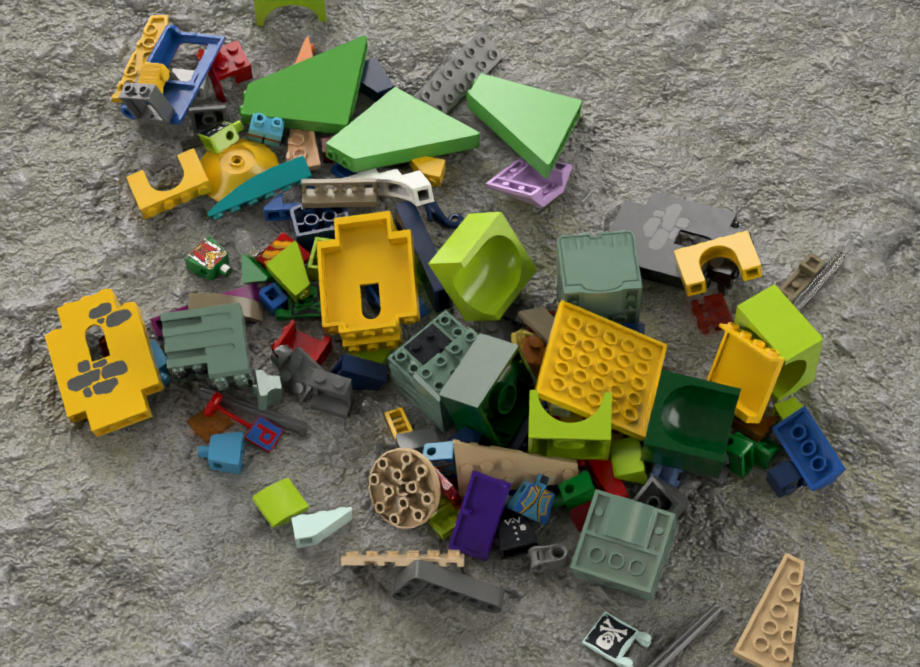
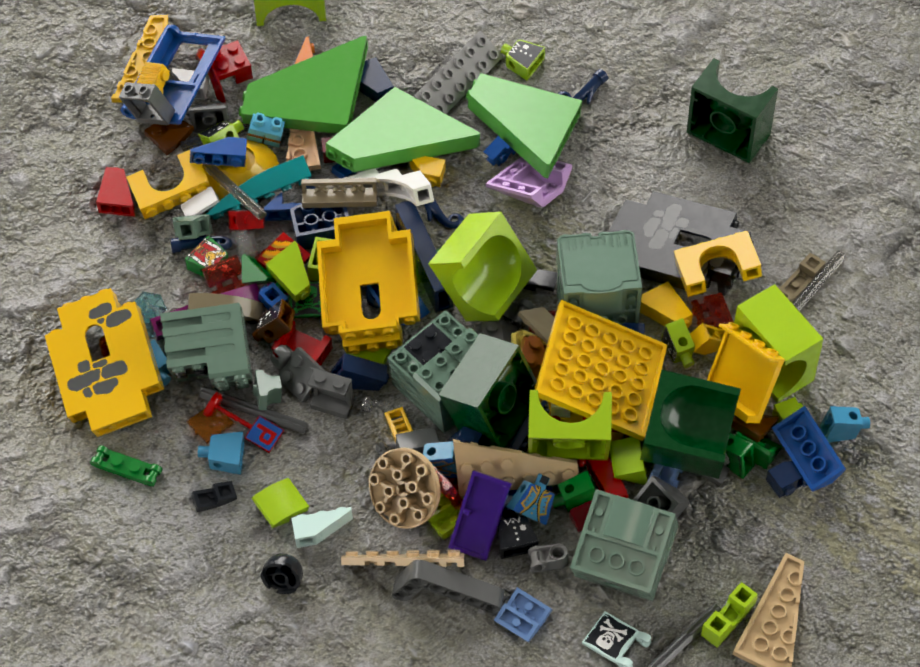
none -> green plate [90,445,163,487]
none -> slope [96,167,135,217]
none -> clear light blue slope [135,291,167,325]
none -> reddish brown plate [144,120,194,156]
none -> dark blue plant [170,234,232,253]
none -> sand green brick [172,214,213,240]
none -> white slope [181,187,219,216]
none -> blue slope [190,137,247,167]
none -> black slope [191,481,237,512]
none -> clear smoke axle [202,164,267,220]
none -> clear red plate [202,255,247,294]
none -> red torso [228,208,265,230]
none -> reddish brown torso [252,299,295,343]
none -> black cylinder [261,553,303,594]
none -> blue brick [483,136,516,166]
none -> medium blue slope [494,587,552,643]
none -> torso [500,39,545,81]
none -> black slope [523,269,557,292]
none -> dark blue plant [558,69,609,105]
none -> yellow slope [640,282,693,328]
none -> lime torso [661,318,695,368]
none -> dark green piece [686,58,778,163]
none -> yellow slope [690,323,725,355]
none -> lime arch [701,582,758,648]
none -> dark azure torso [820,406,870,443]

